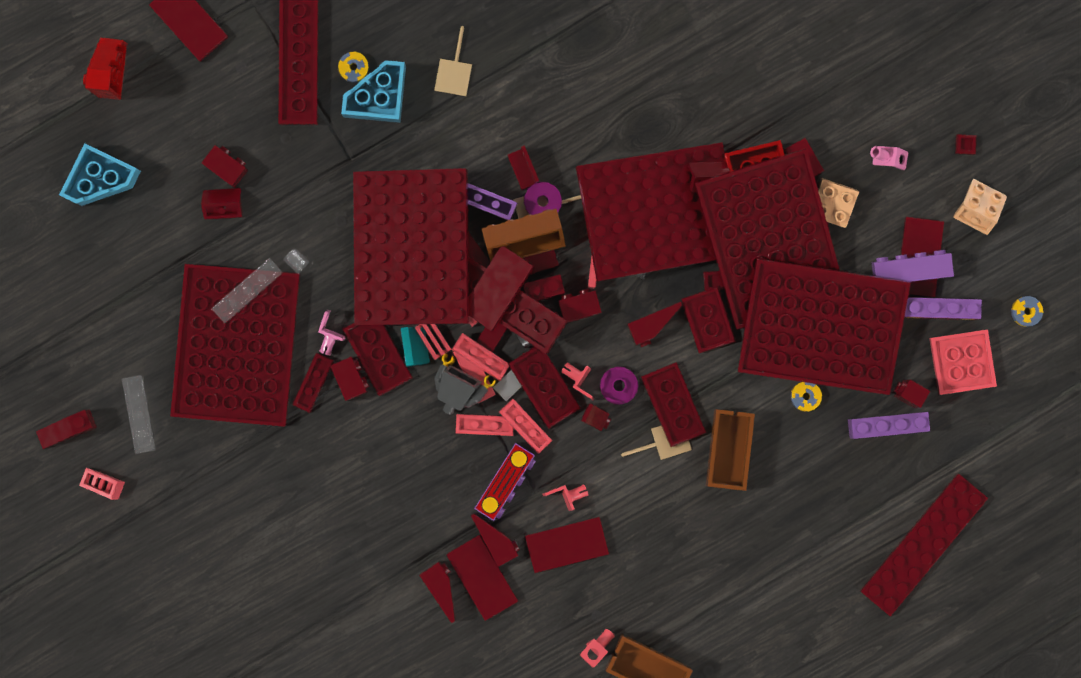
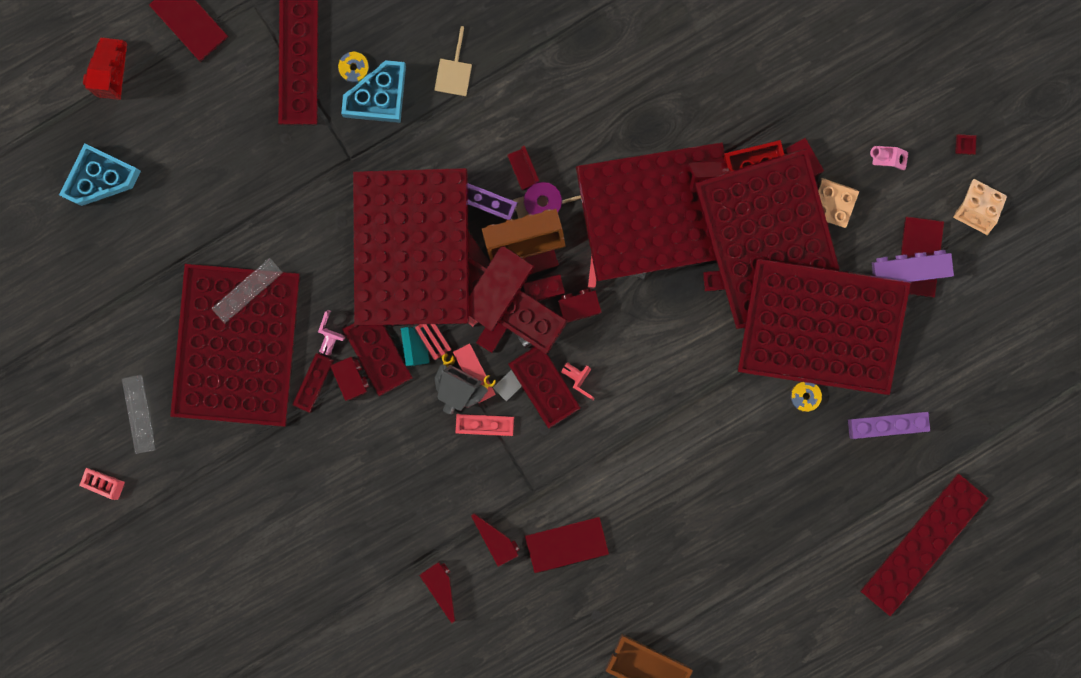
dark red slope [36,410,97,449] -> none
dark red panel [201,188,243,219] -> none
dark red brick [202,145,248,188] -> none
clear beam [283,248,309,273] -> none
dark red tile [446,535,518,621] -> none
coral tile [452,333,509,381] -> none
brick [474,443,536,521] -> none
coral tile [499,399,552,454] -> none
coral bracket [542,484,588,511] -> none
dark red slope [580,403,611,431] -> none
coral bracket [580,629,615,668] -> none
magenta tile [600,367,638,405] -> none
tan piece [621,426,692,460] -> none
dark red slope [627,302,682,347] -> none
dark red tile [641,362,706,448] -> none
dark red tile [681,287,735,353] -> none
dark orange piece [706,409,755,491] -> none
dark red brick [894,379,930,408] -> none
medium lavender brick [904,297,982,320] -> none
coral plate [929,329,997,395] -> none
sand blue piece [1011,296,1043,327] -> none

